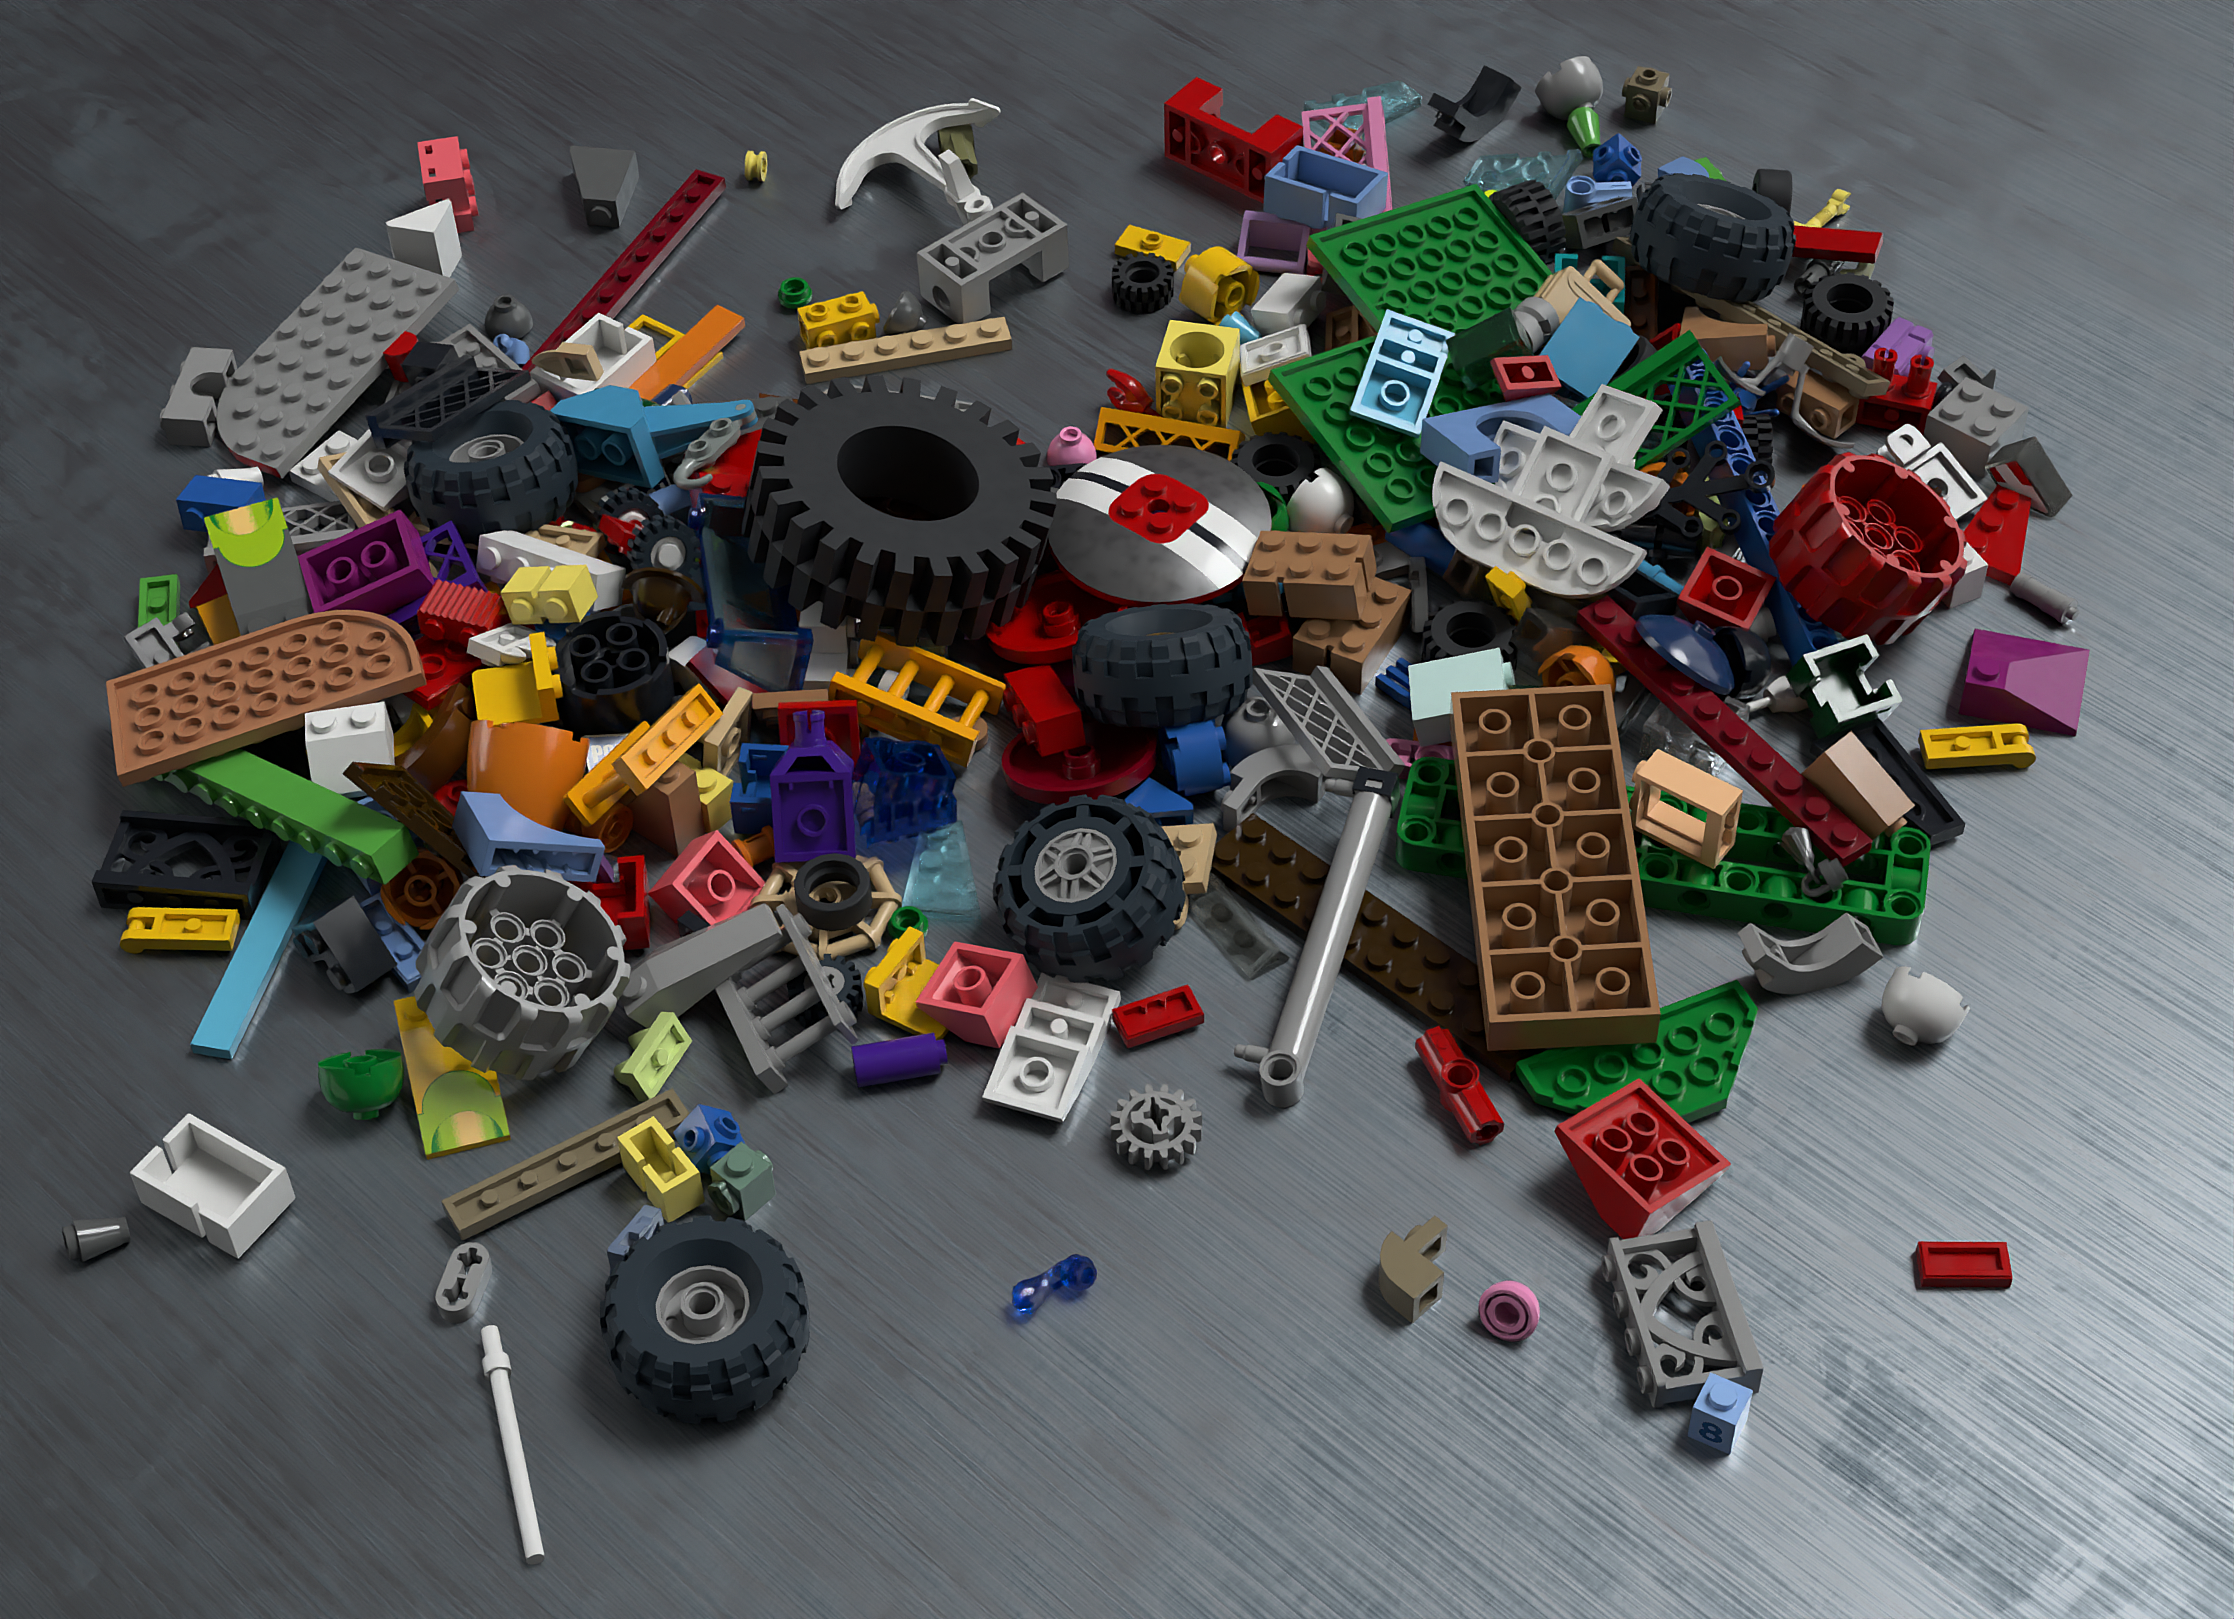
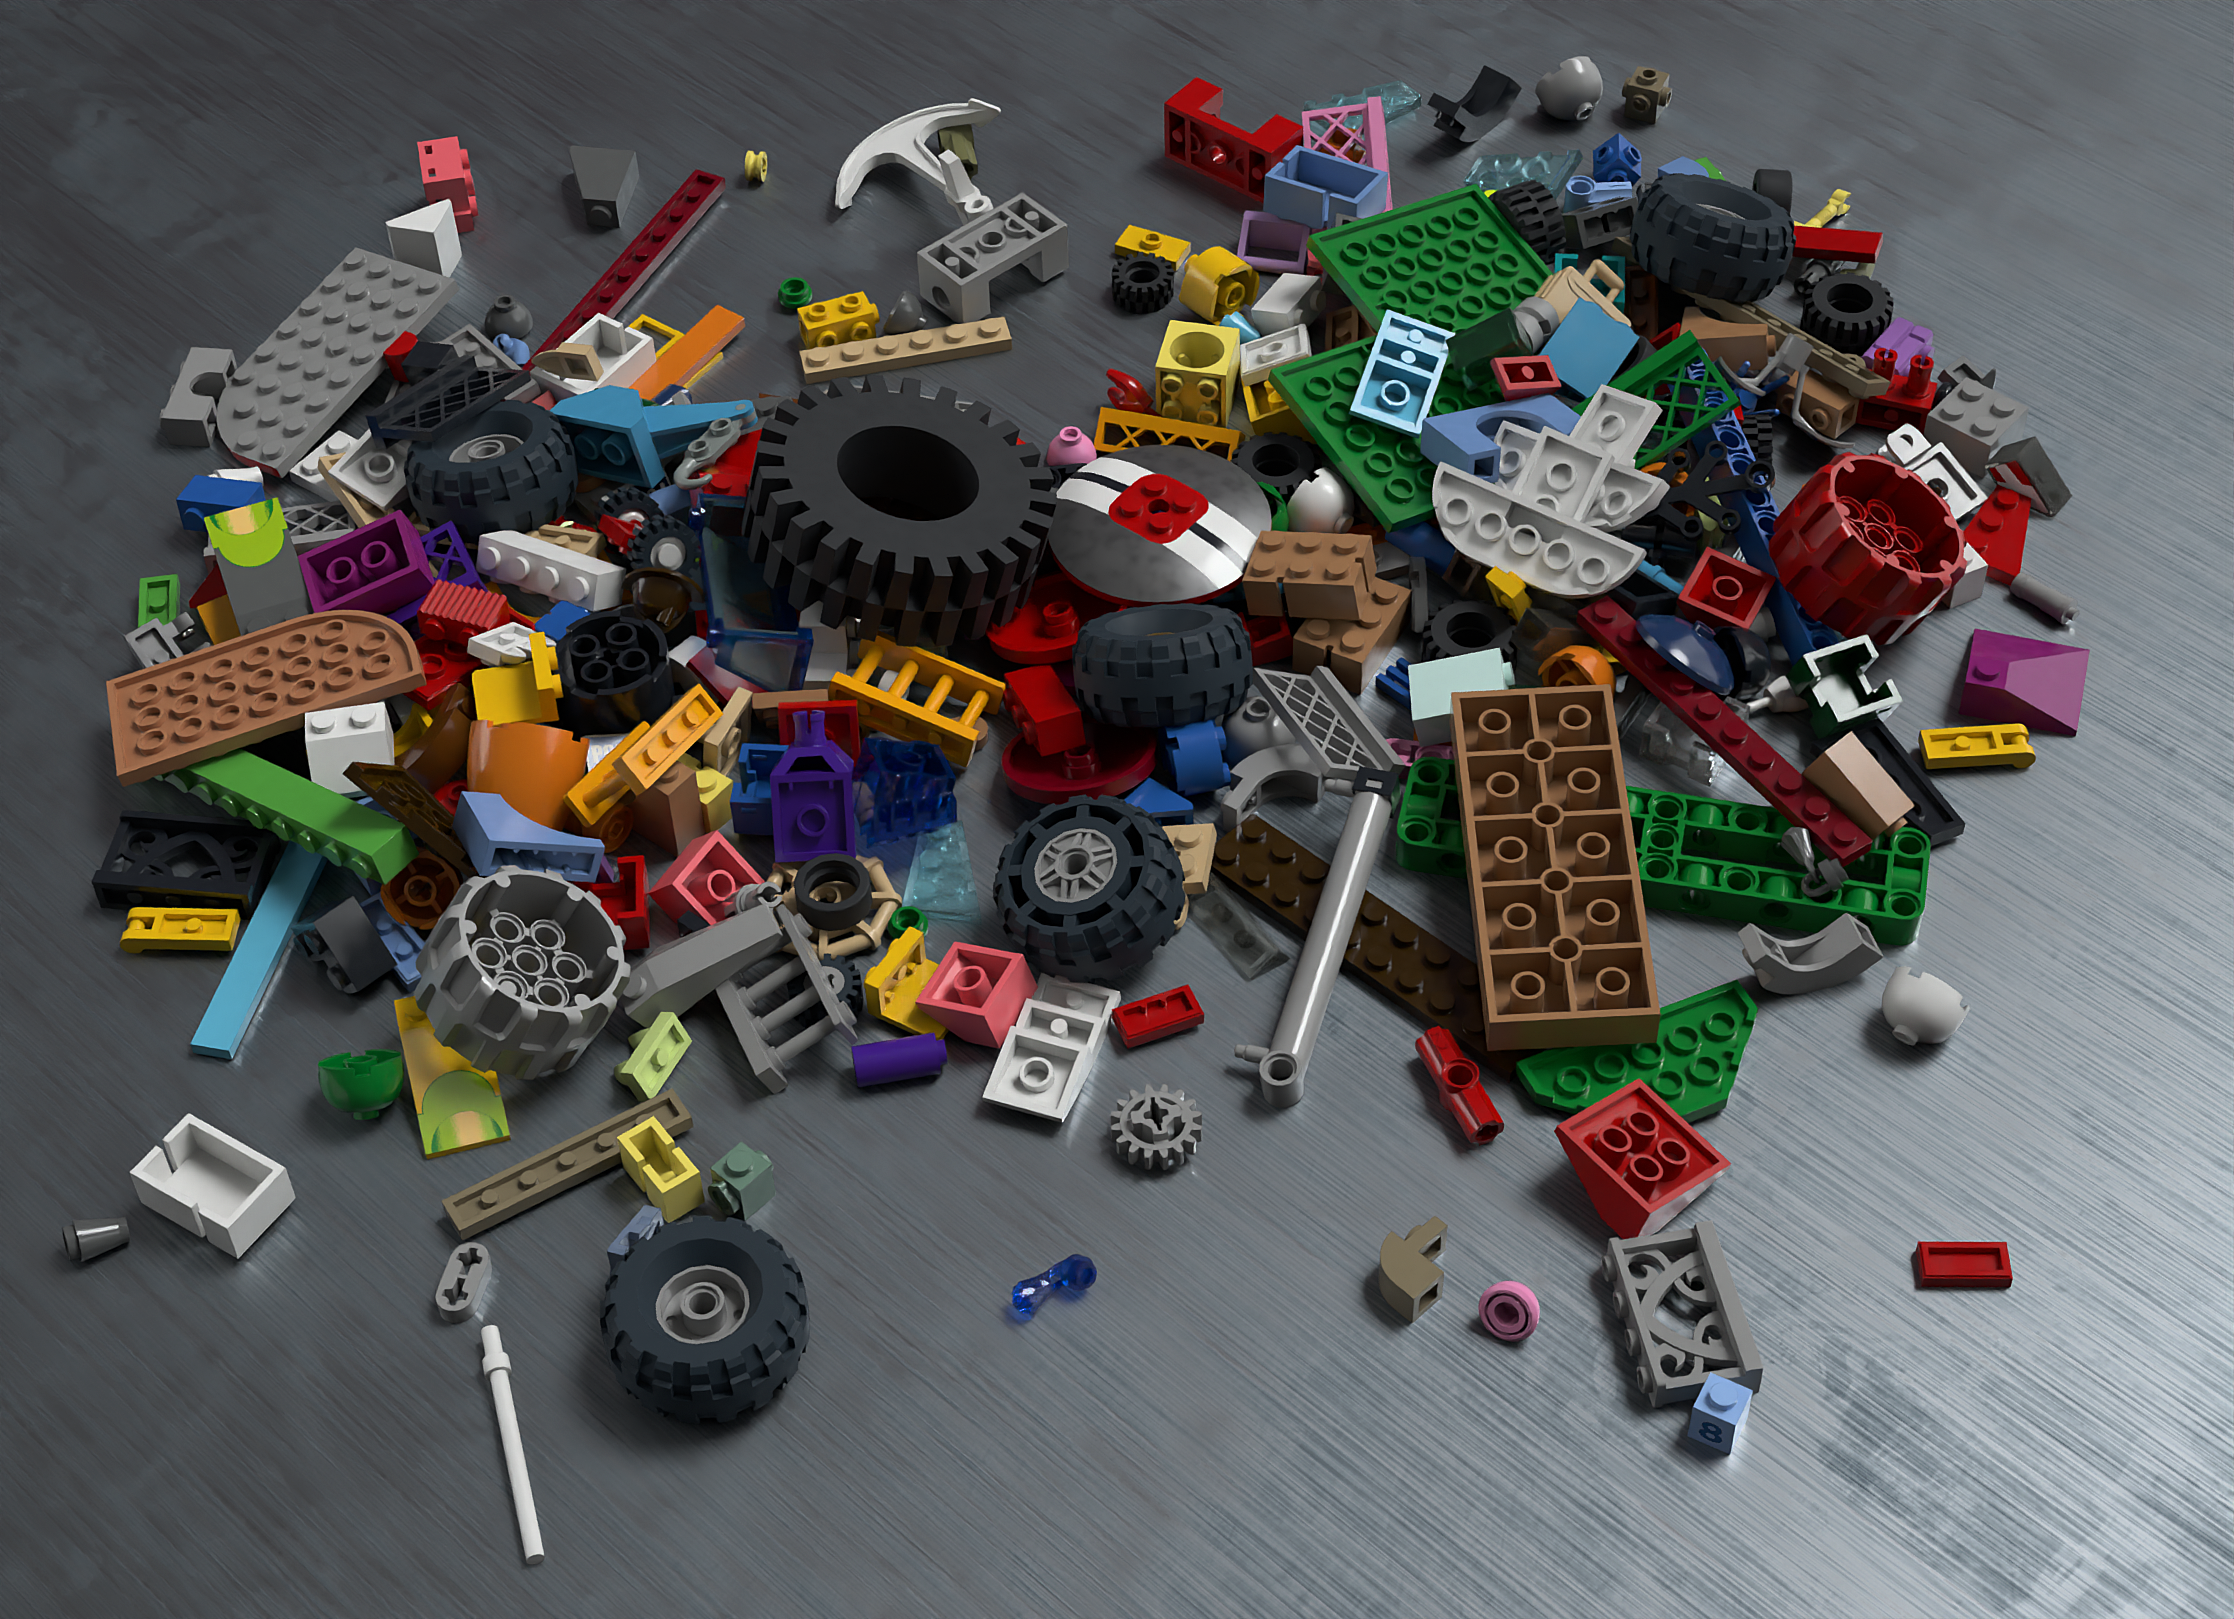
light yellow piece [500,564,598,625] -> none
blue brick [673,1104,745,1175] -> none
orange bush [731,825,775,868] -> none
bright green cone [1567,107,1601,157] -> none
light nougat window [1629,749,1743,869] -> none
none -> light grey arm [724,881,782,918]

